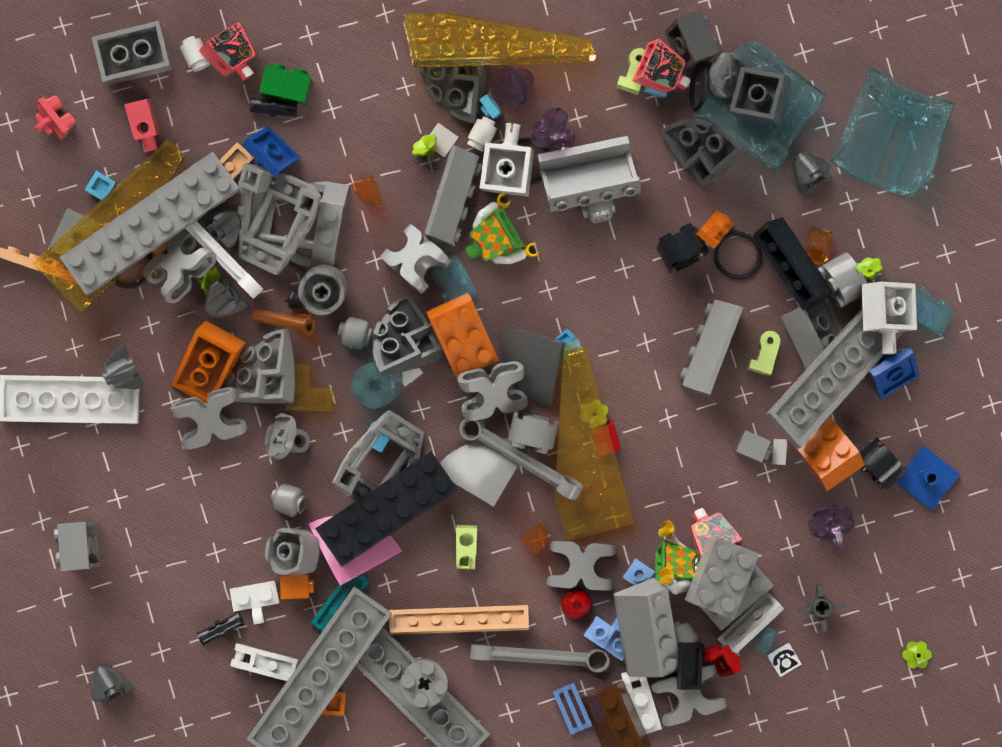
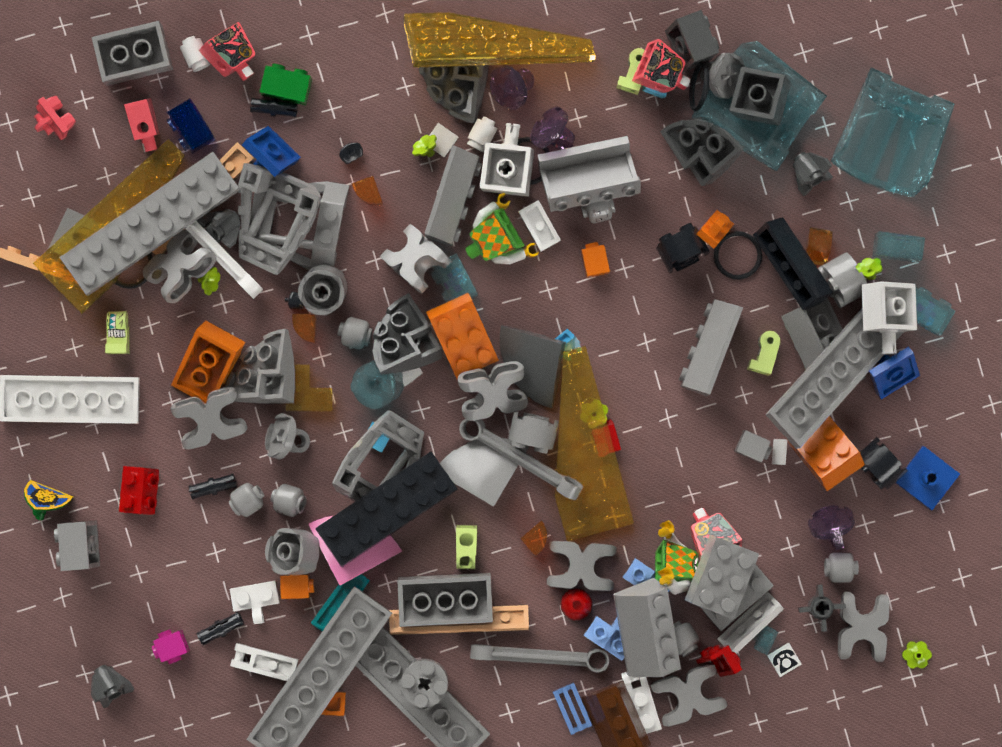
medium azure plate [85,170,117,203] -> none
dark grey brick [102,344,145,390] -> none
dark grey brick [205,277,249,319] -> none
dark orange pin [252,308,316,336] -> none
medium azure plate [480,94,504,119] -> none
black tile [677,642,703,690] -> none
none -> shield [24,480,73,520]
none -> yellowish green leg [105,311,130,354]
none -> red bracket [119,466,159,515]
none -> dark pink brick [152,629,190,664]
none -> clear blue brick [167,98,216,154]
none -> black pin [189,473,237,500]
none -> light grey head [229,483,265,517]
none -> black piece [339,142,363,164]
none -> light grey slope [397,573,493,627]
none -> white plate [518,200,561,252]
none -> orange brick [581,242,610,278]
none -> light grey head [824,553,859,583]
none -> light grey piece [838,591,889,662]
none -> clear light blue brick [872,231,925,263]

